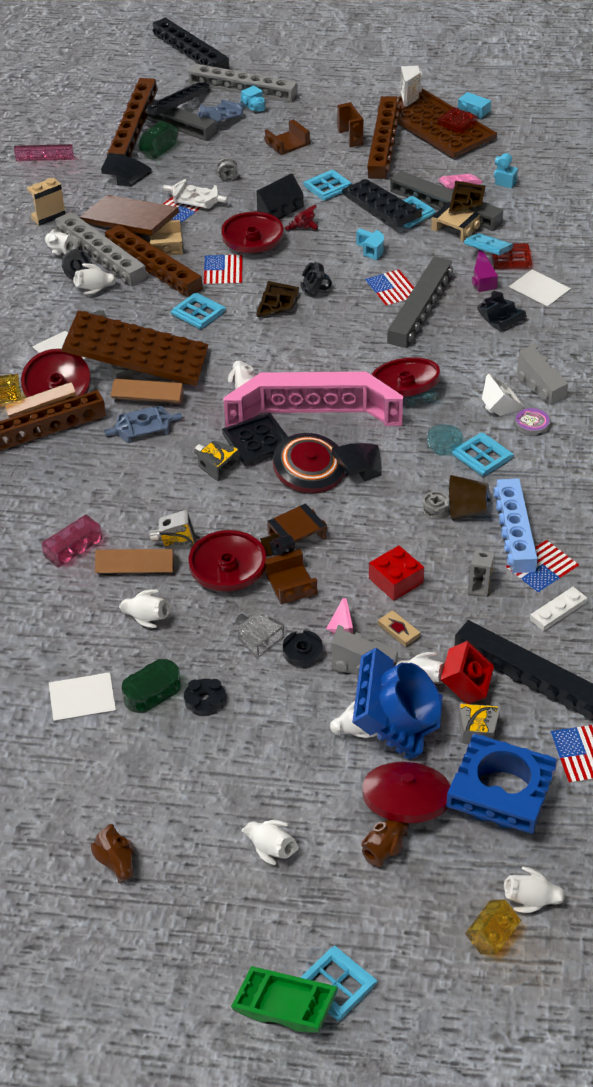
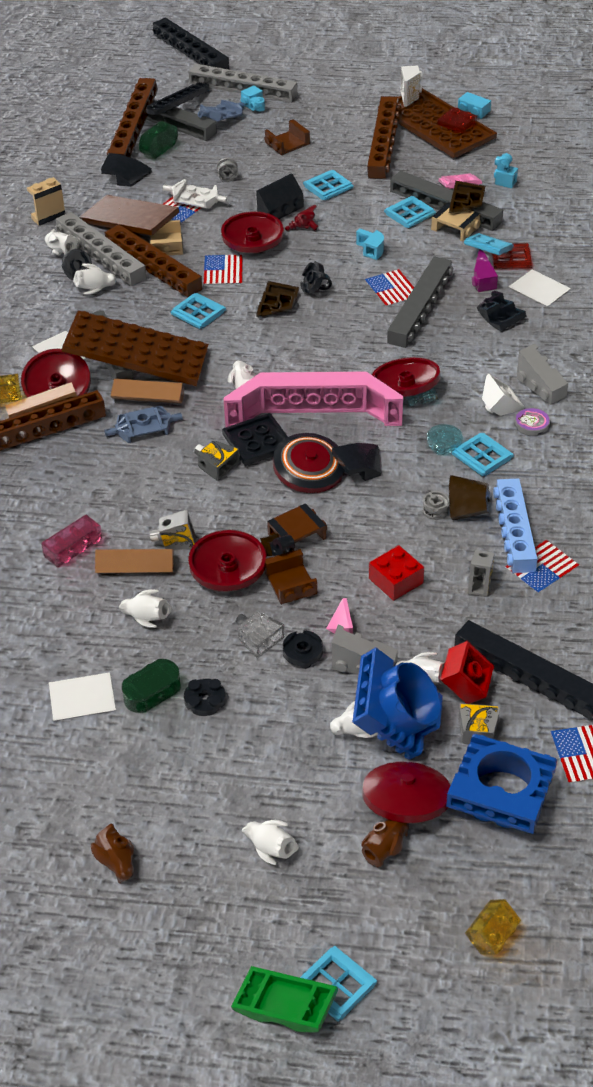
clear pink tile [14,144,74,161] -> none
reddish brown panel [337,102,364,147] -> none
black plate [342,179,422,227] -> none
tan tile [378,610,420,647] -> none
white animal [504,867,565,913] -> none
white plate [530,587,587,631] -> none

